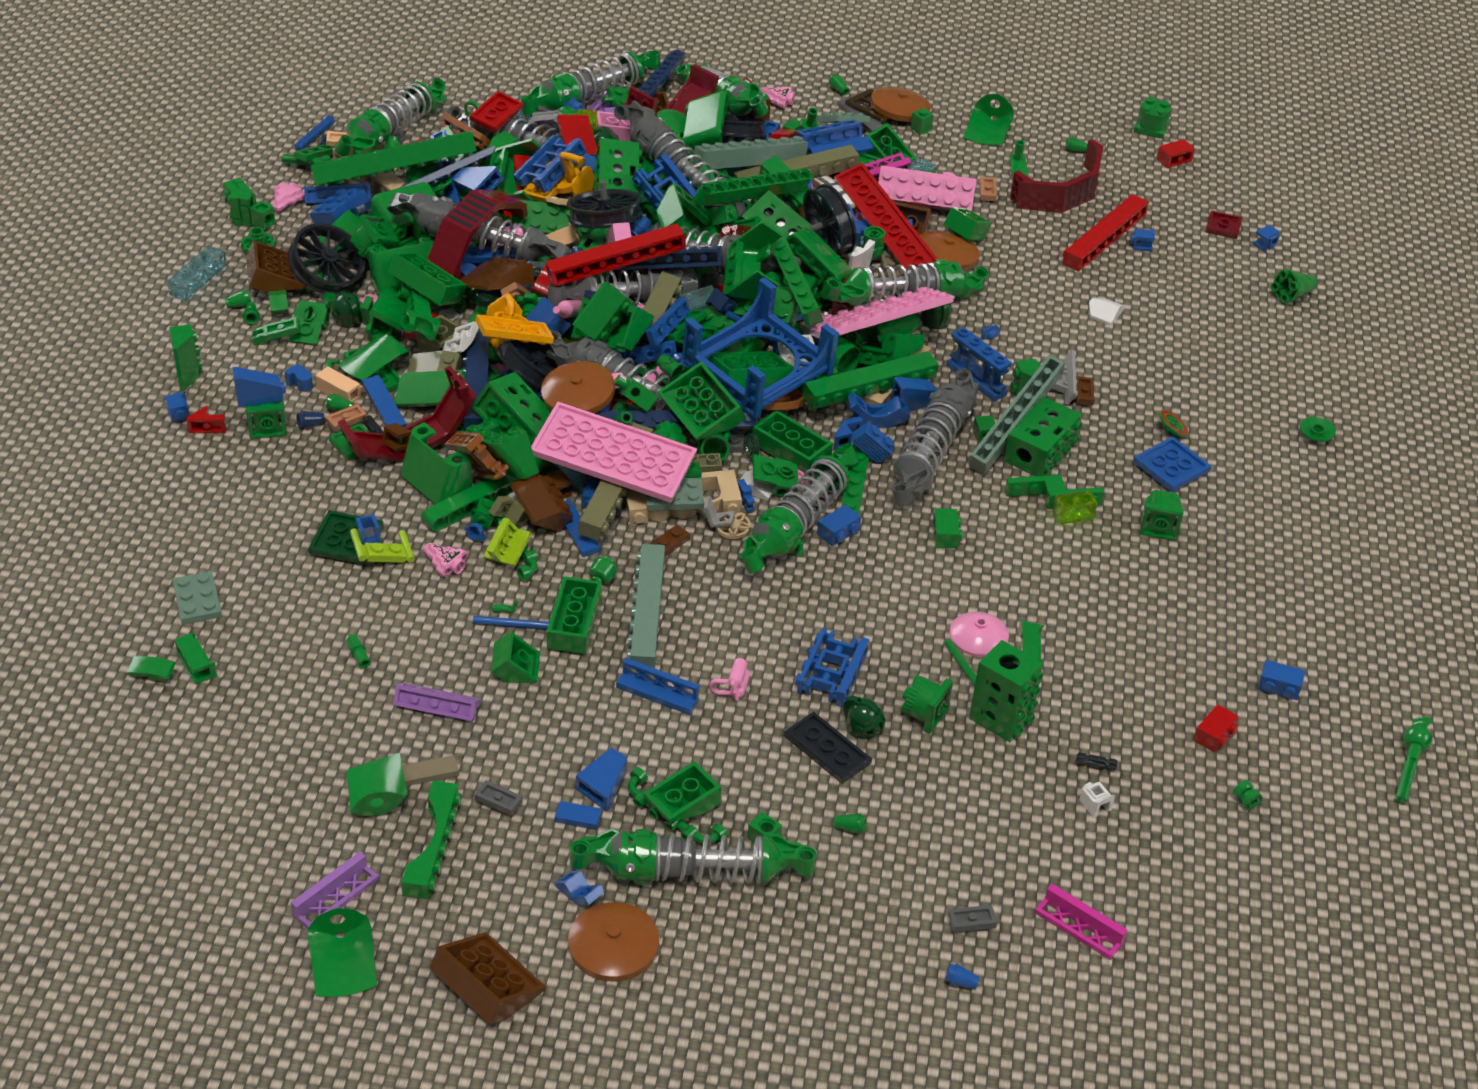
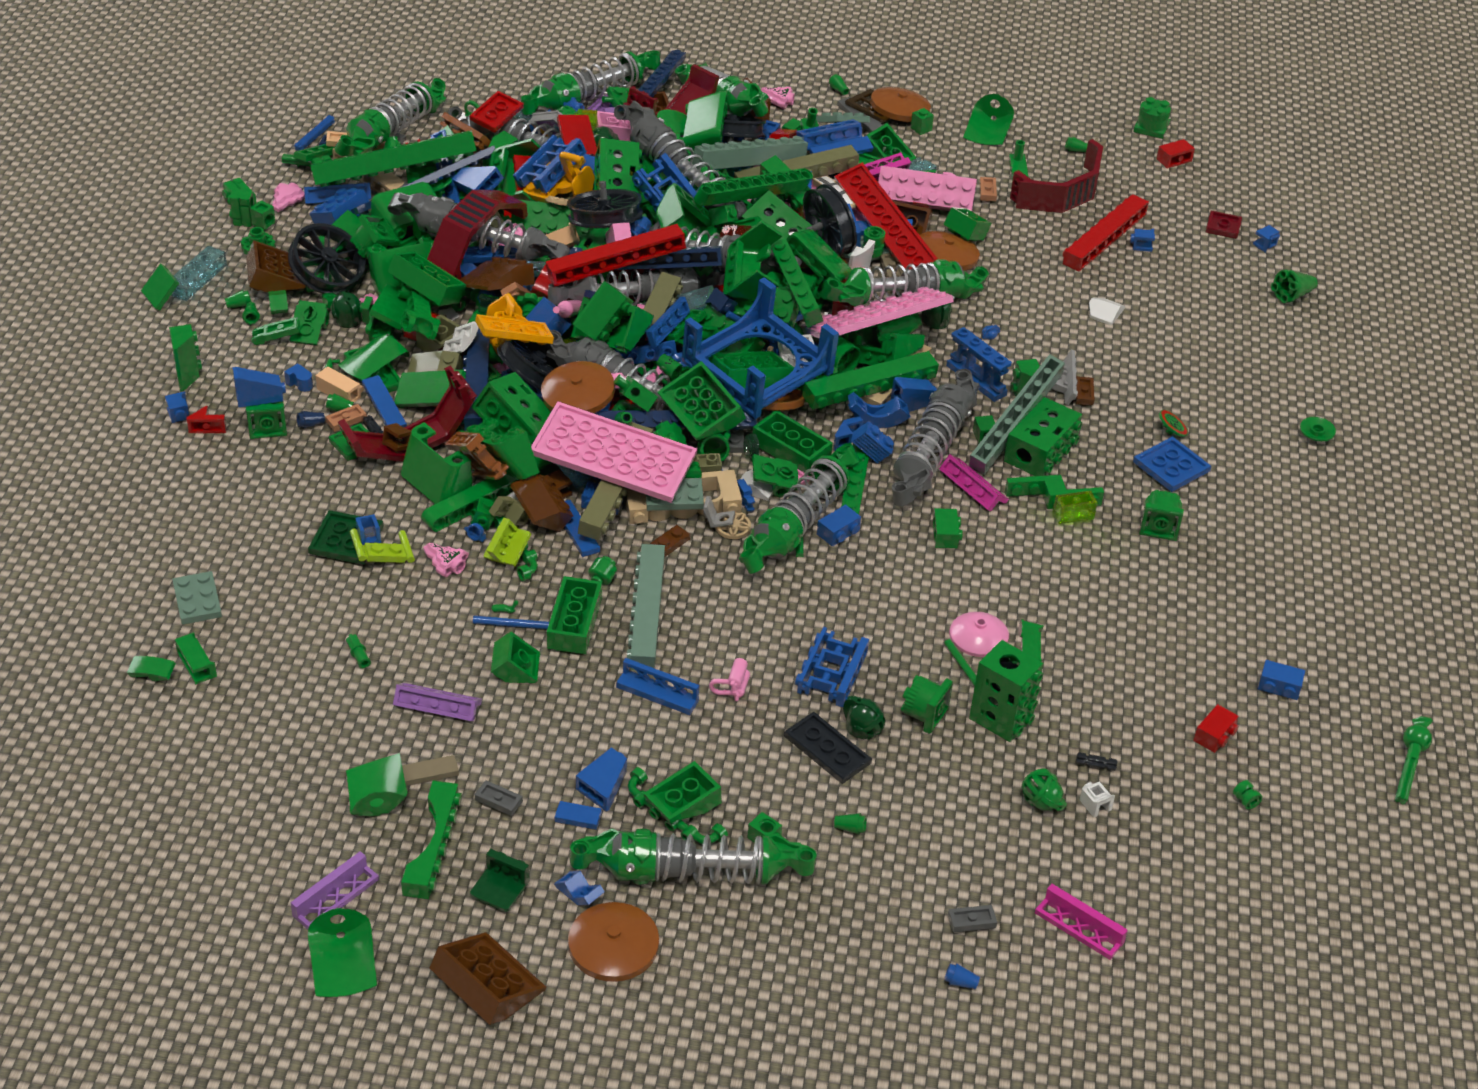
none -> green tile [141,263,179,310]
none -> dark green bracket [470,848,530,912]
none -> dark pink fence [939,454,1009,511]
none -> green helmet [1021,768,1067,811]

